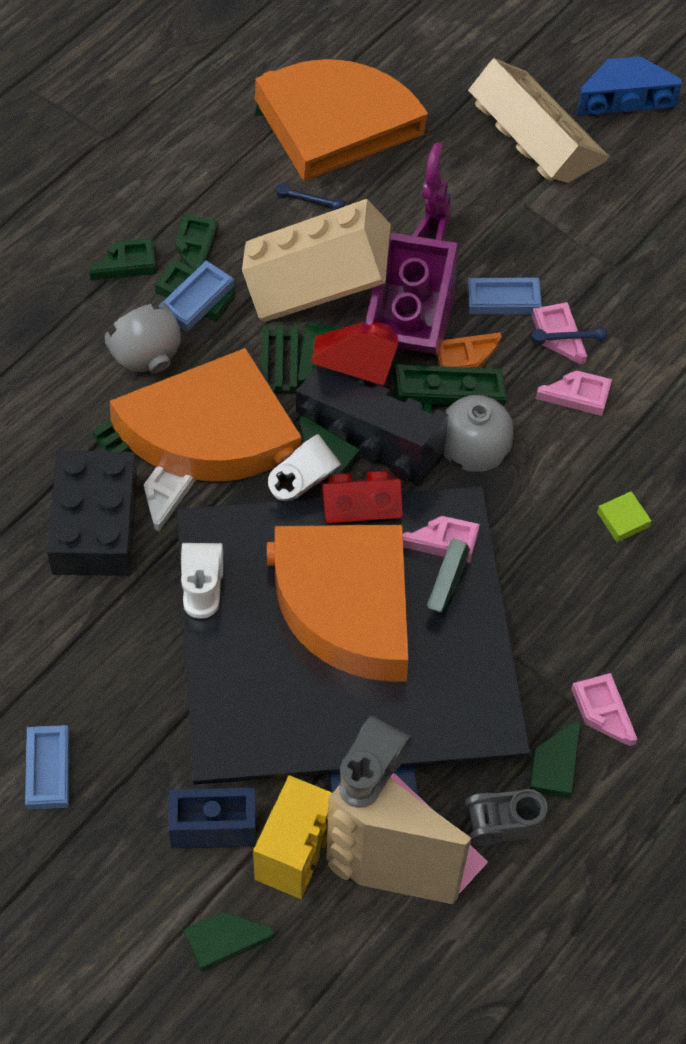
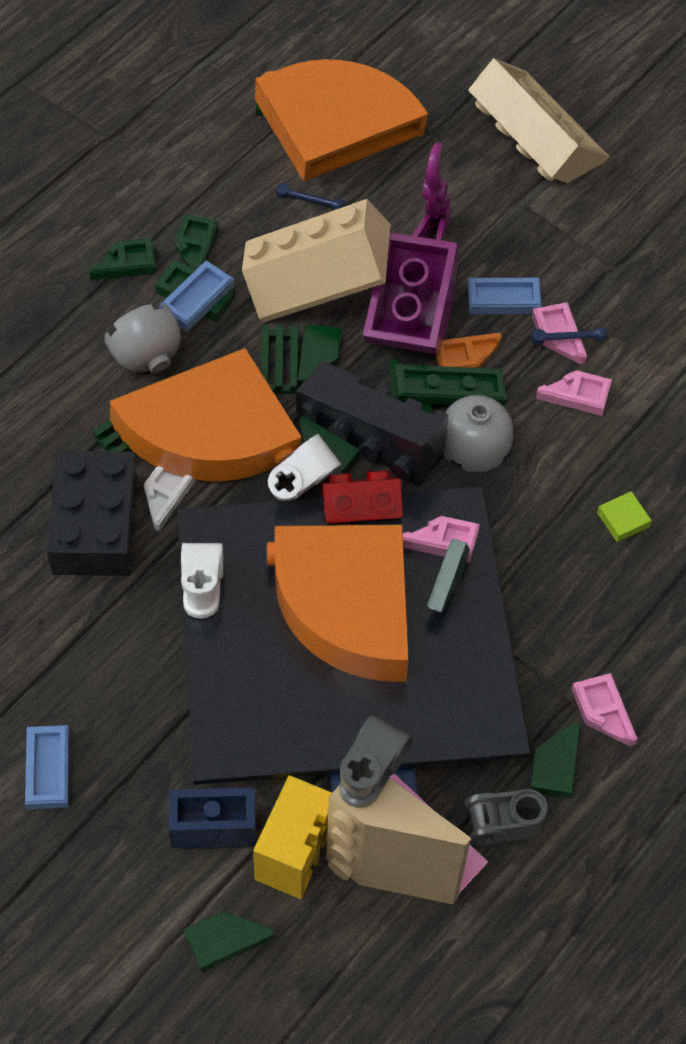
red slope [311,322,398,386] -> none
blue slope [577,56,682,116] -> none

